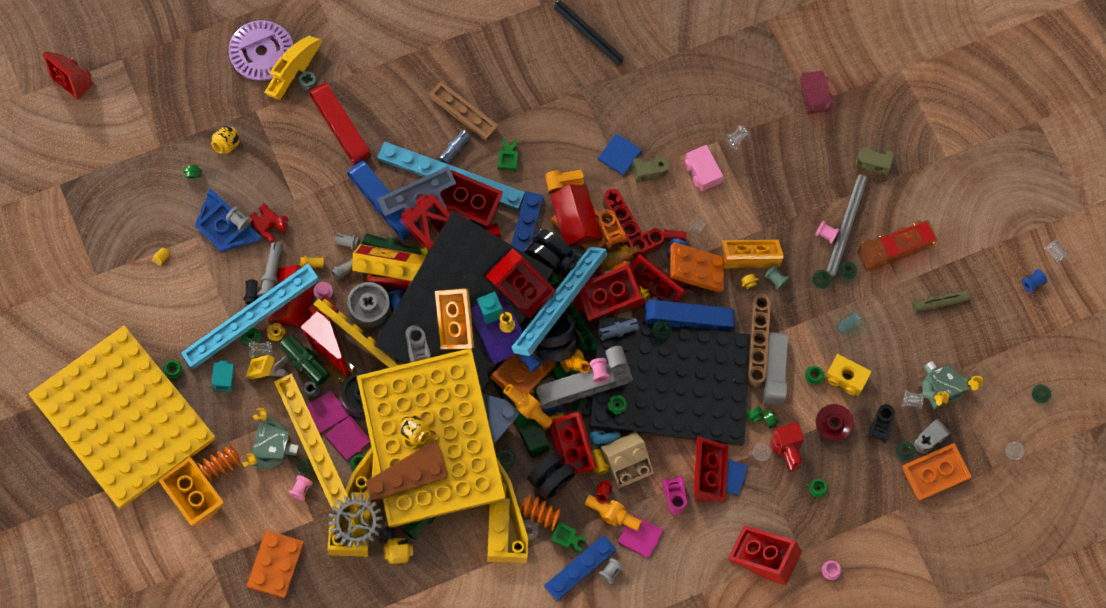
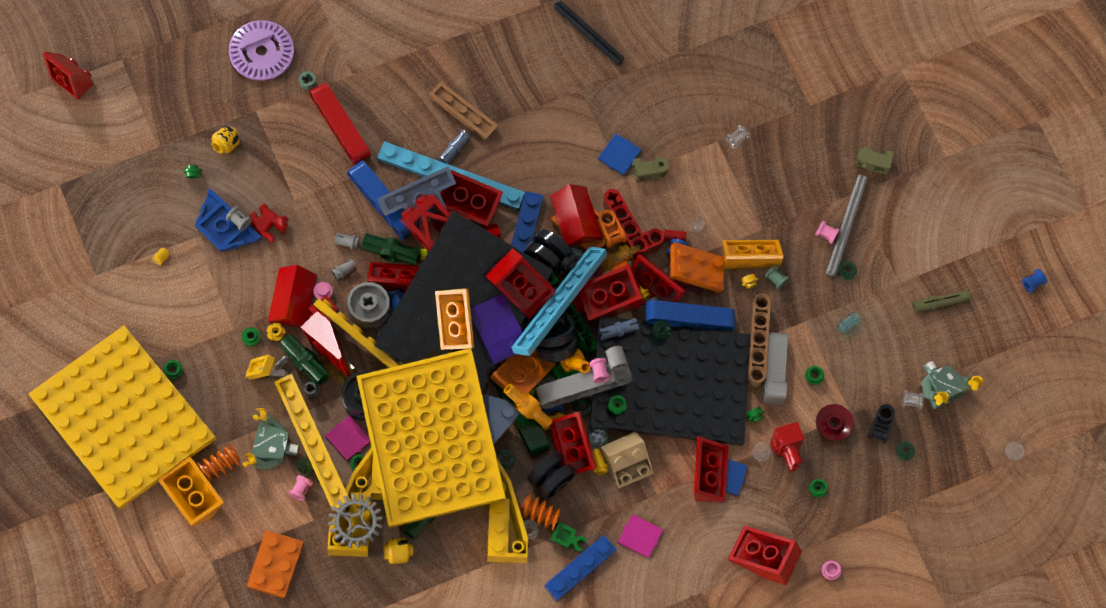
medium azure plate [181,263,320,370] -> none
teal brick [211,361,235,392] -> none
black pin [243,279,259,305] -> none
clear bush [248,341,272,358] -> none
light grey pin [258,242,283,297] -> none
yellow slope [264,36,322,100] -> none
yellow pin [300,256,324,269] -> none
dark pink piece [307,390,348,434] -> none
yellow brick [352,244,426,281] -> none
dark orange wing [366,439,448,502] -> none
black plate [378,525,395,542] -> none
yellow head [401,416,431,445] -> none
light grey piece [405,325,431,363] -> none
teal brick [477,292,503,324] -> none
green plate [497,138,518,172] -> none
yellow pin [500,312,515,333] -> none
blue bush [518,353,543,373] -> none
light orange piece [545,170,584,194] -> none
light orange pin [585,495,642,532] -> none
dark azure arm [590,430,620,444] -> none
red pin [596,480,613,503] -> none
light grey bush [599,558,625,584] -> none
dark pink piece [662,475,687,515] -> none
bright pink brick [684,145,723,192] -> none
green plate [763,409,779,428] -> none
clear pink brick [800,70,833,114] -> none
clear green plate [812,270,832,289] -> none
yellow brick [824,354,872,396] -> none
clear orange brick [857,220,938,272] -> none
orange plate [901,443,972,502] -> none
light grey piece [914,419,951,454] -> none
clear green plate [1031,384,1051,404] -> none
clear bush [1044,239,1069,264] -> none

